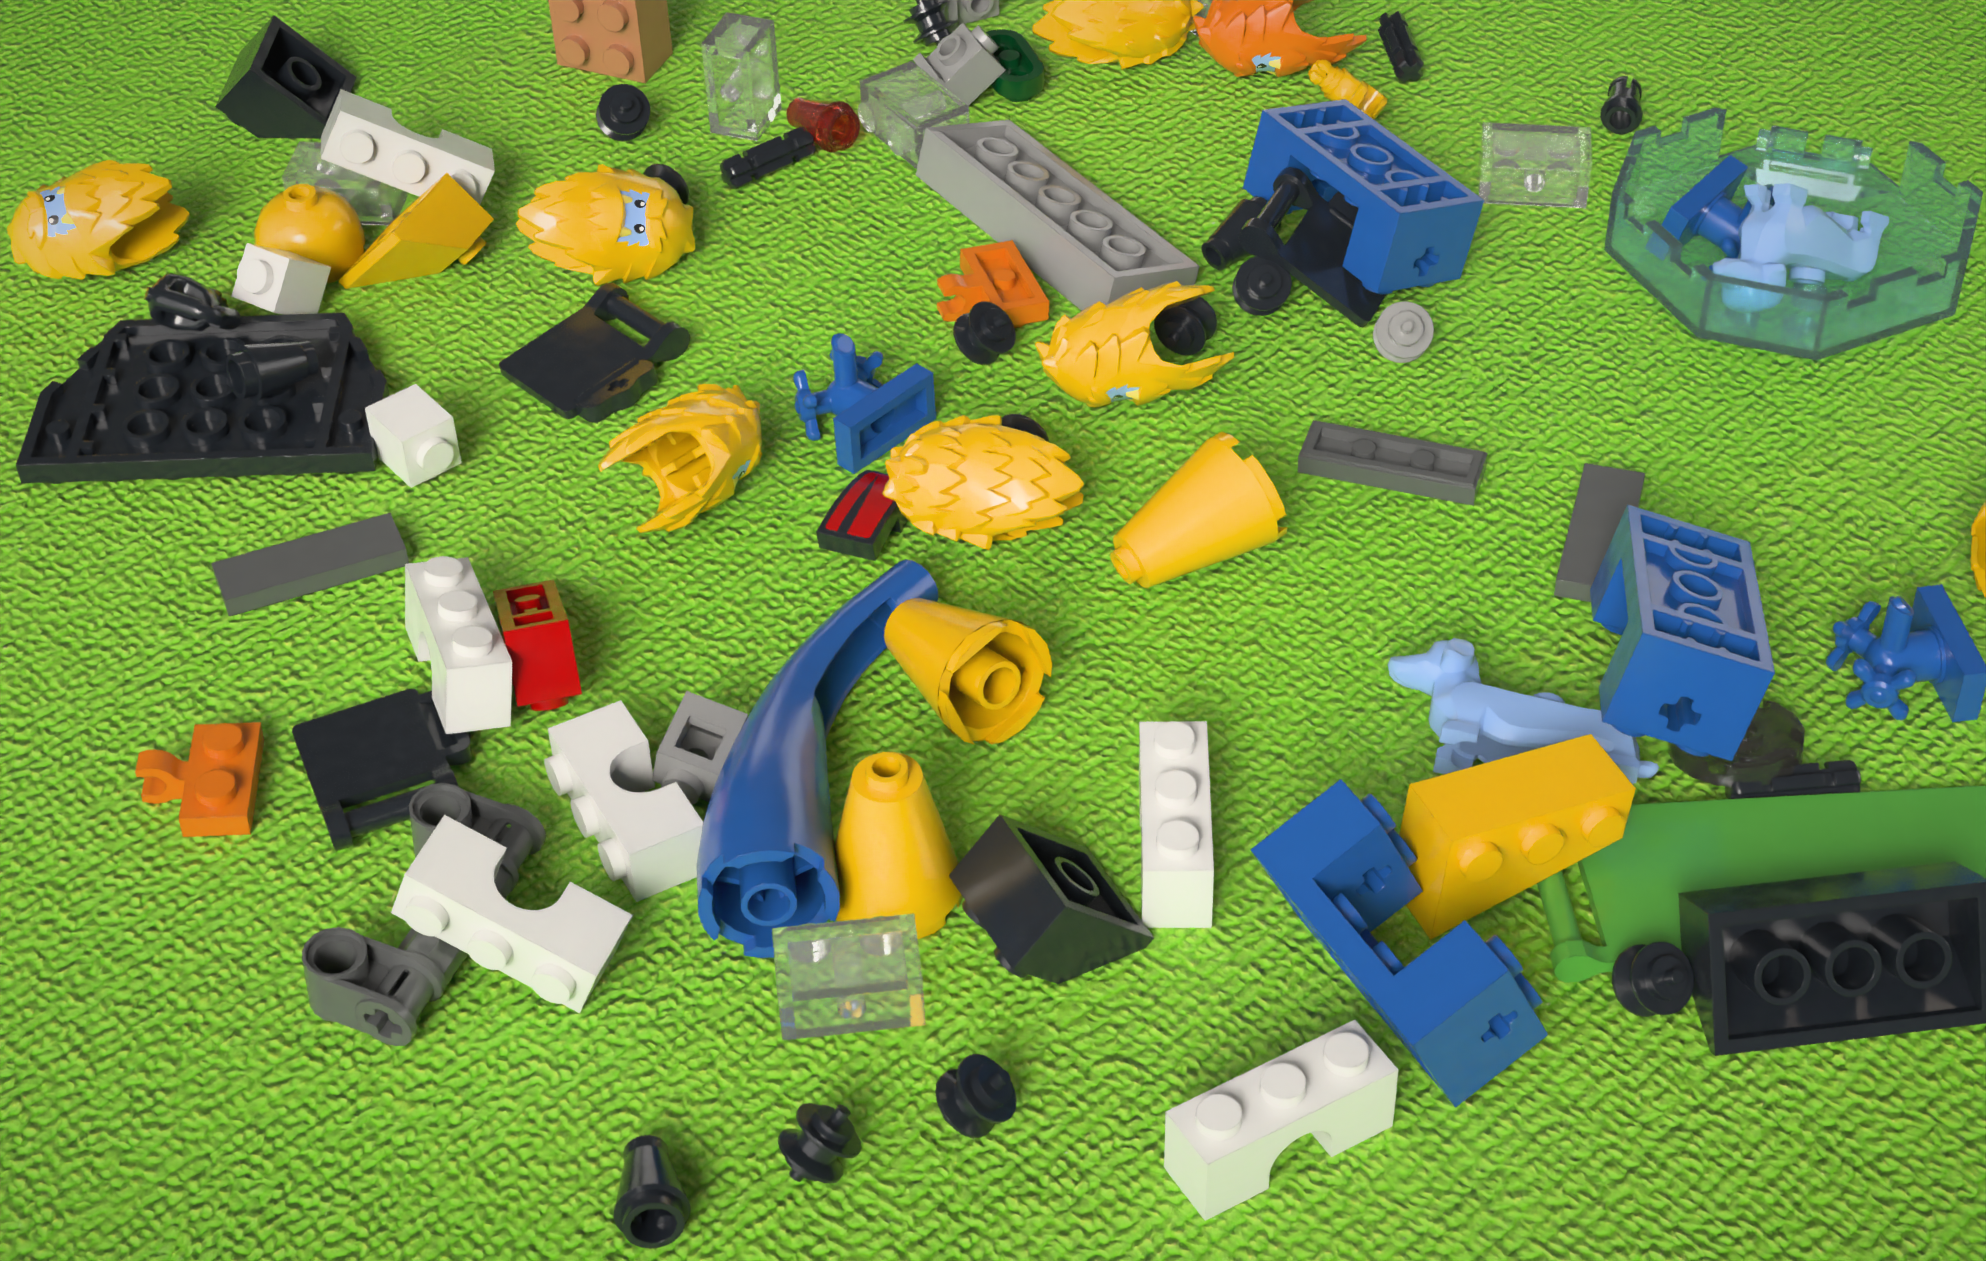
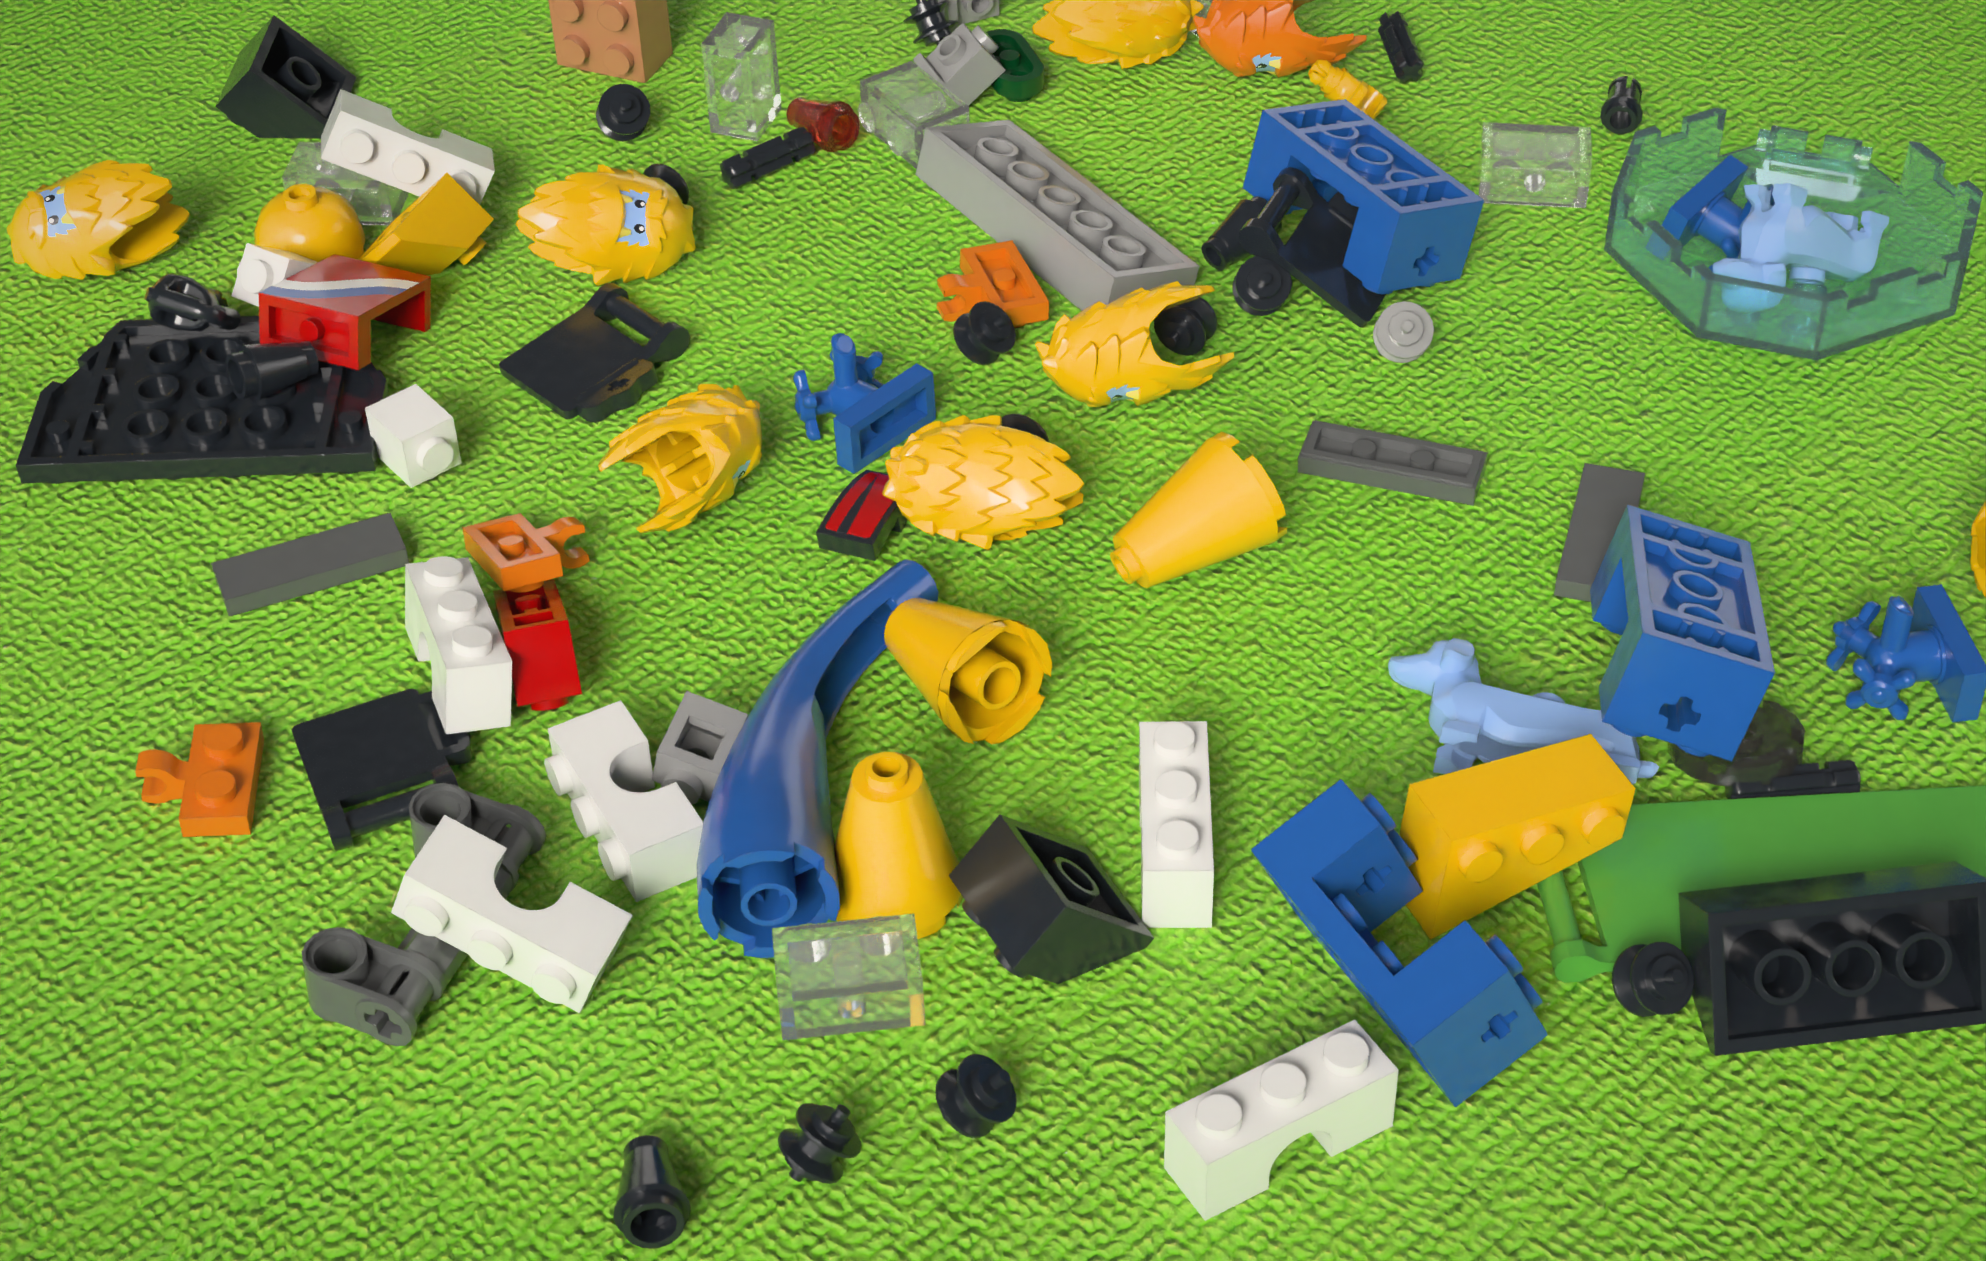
none -> red panel [259,254,431,370]
none -> orange plate [462,513,590,592]

